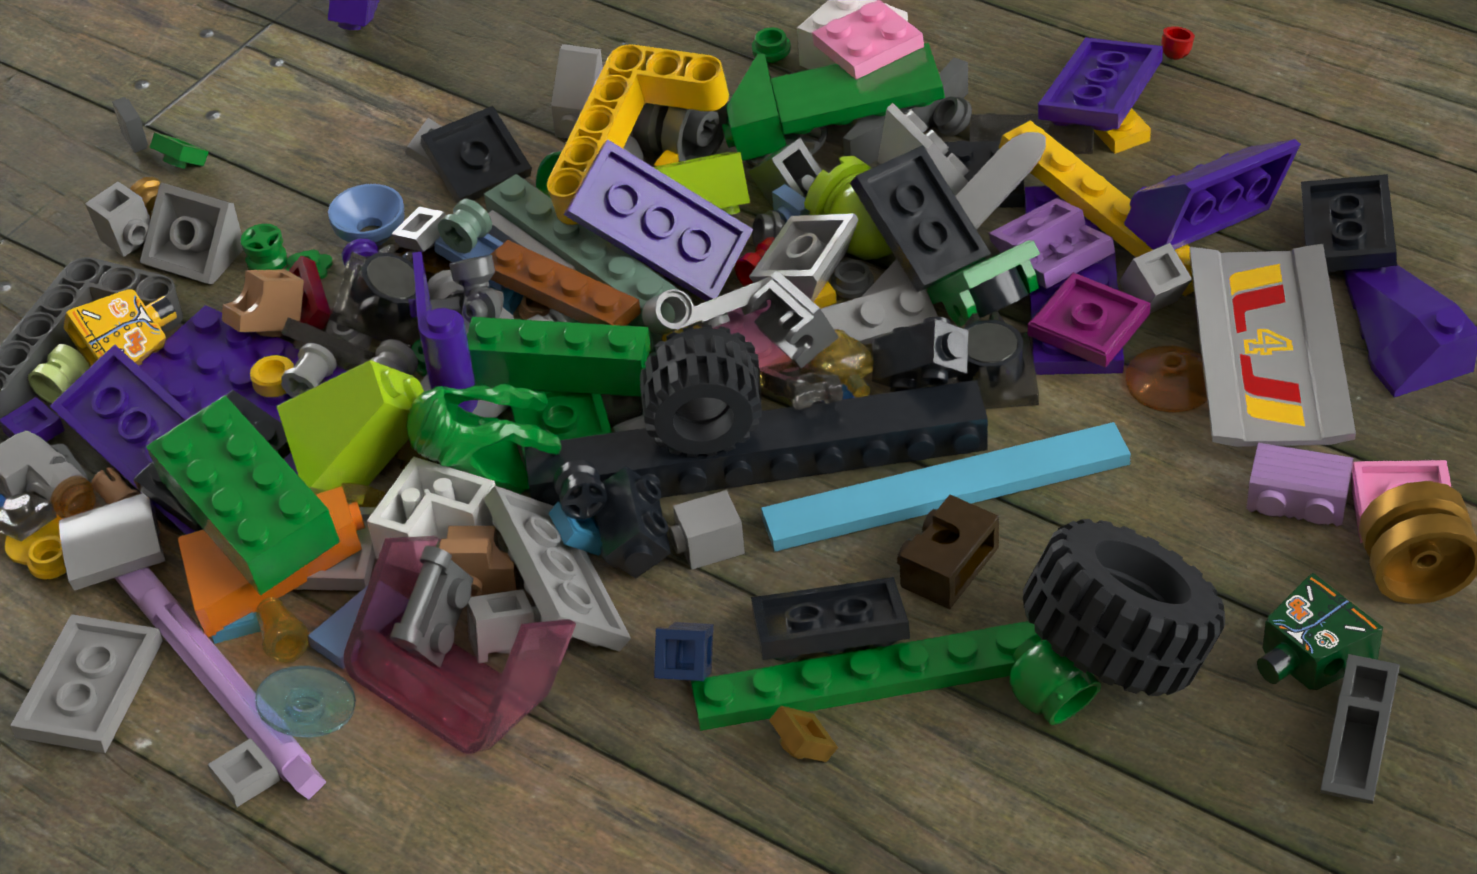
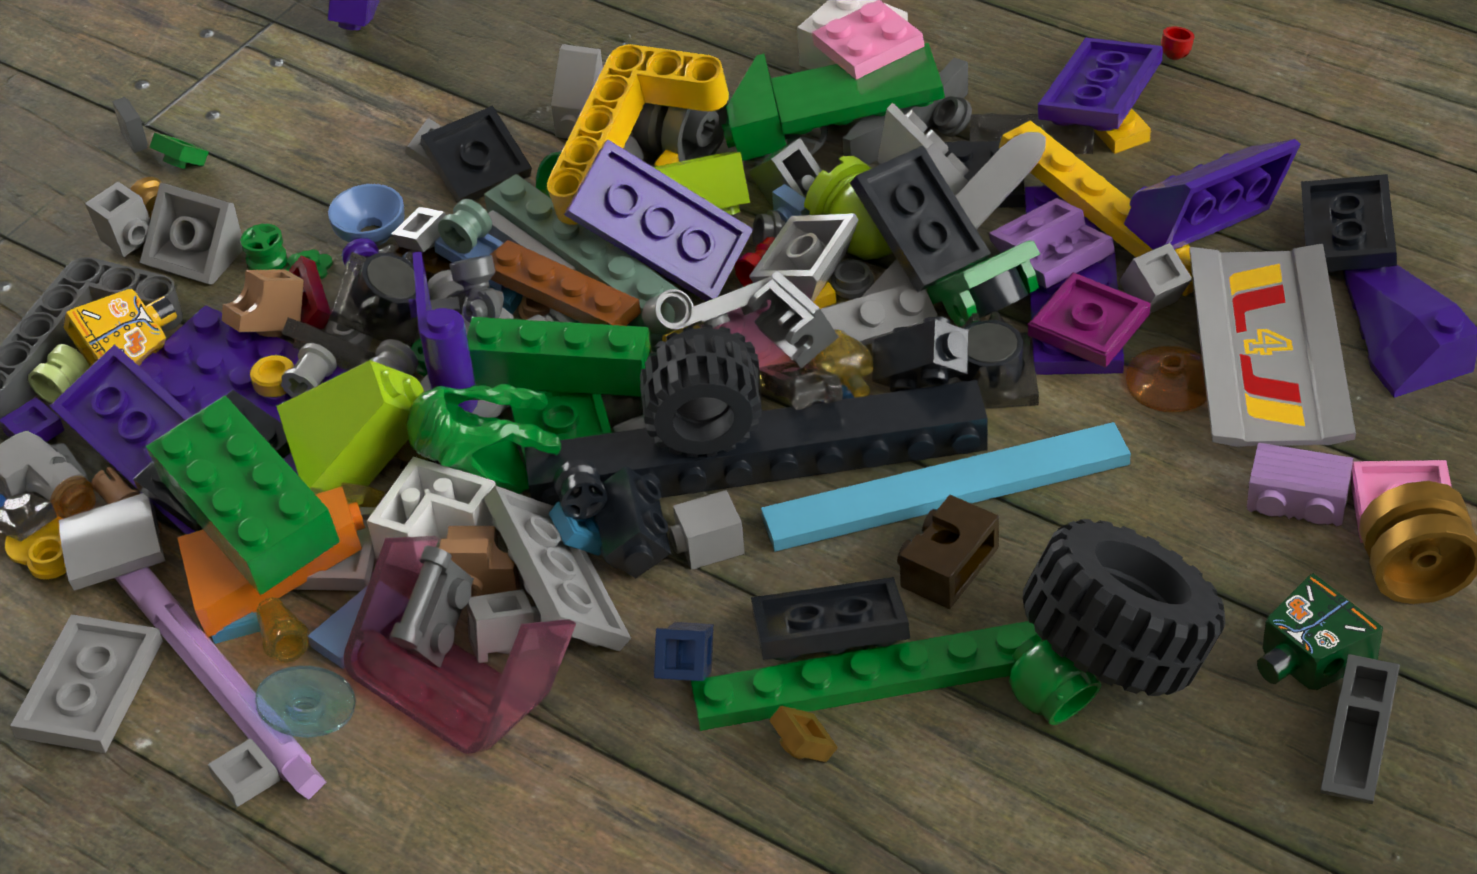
green plate [752,27,791,63] -> none

